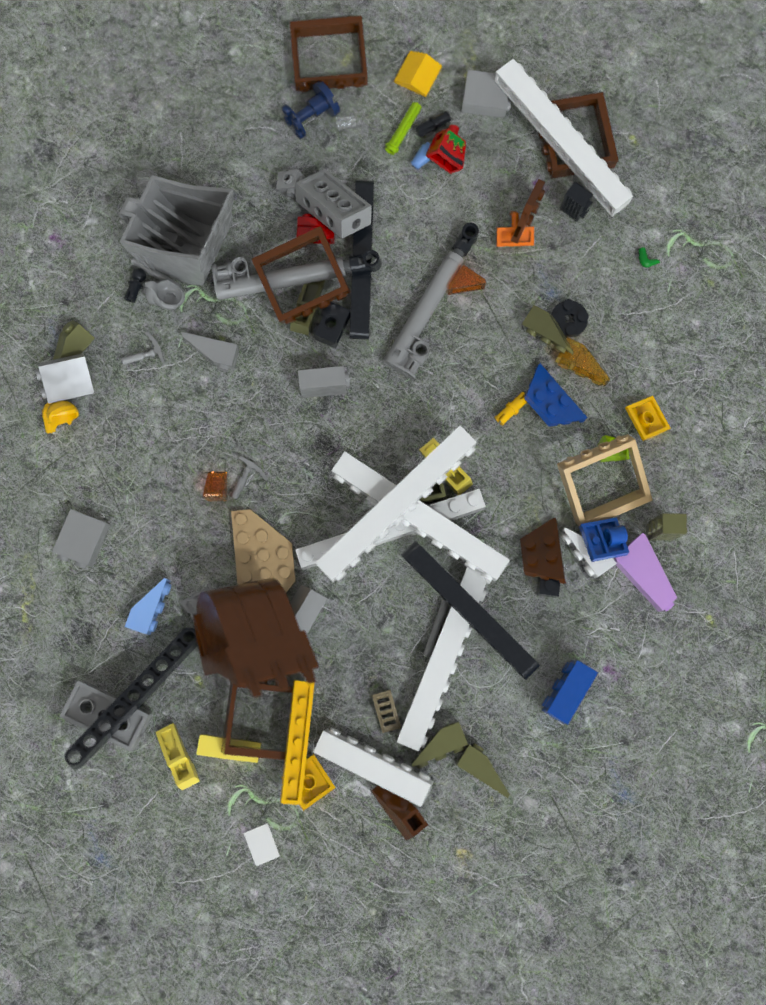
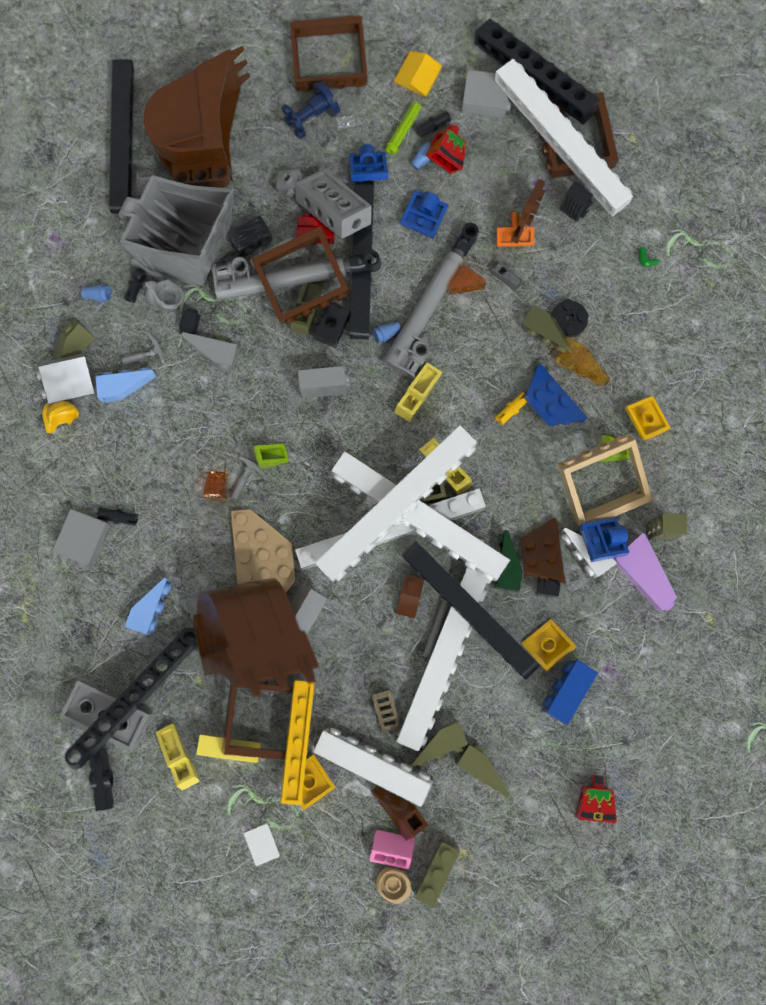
none -> medium blue cone [81,284,111,302]
none -> black piece [89,748,114,811]
none -> light blue slope [96,368,156,403]
none -> black pin [97,507,138,526]
none -> black beam [109,59,134,214]
none -> reddish brown piece [144,46,250,188]
none -> black brick [178,308,201,335]
none -> black brick [228,215,272,257]
none -> lime slope [253,444,289,470]
none -> blue plate [349,144,388,182]
none -> bright pink brick [370,830,415,870]
none -> medium blue cone [372,321,401,343]
none -> tan piece [376,867,411,903]
none -> light yellow slope [394,363,443,422]
none -> reddish brown slope [396,575,425,618]
none -> blue plate [400,190,449,239]
none -> olive brick [415,839,460,908]
none -> black brick [474,18,600,125]
none -> flat silver bar [489,261,523,291]
none -> dark green slope [492,530,523,592]
none -> yellow slope [521,619,577,672]
none -> torso [575,775,617,823]

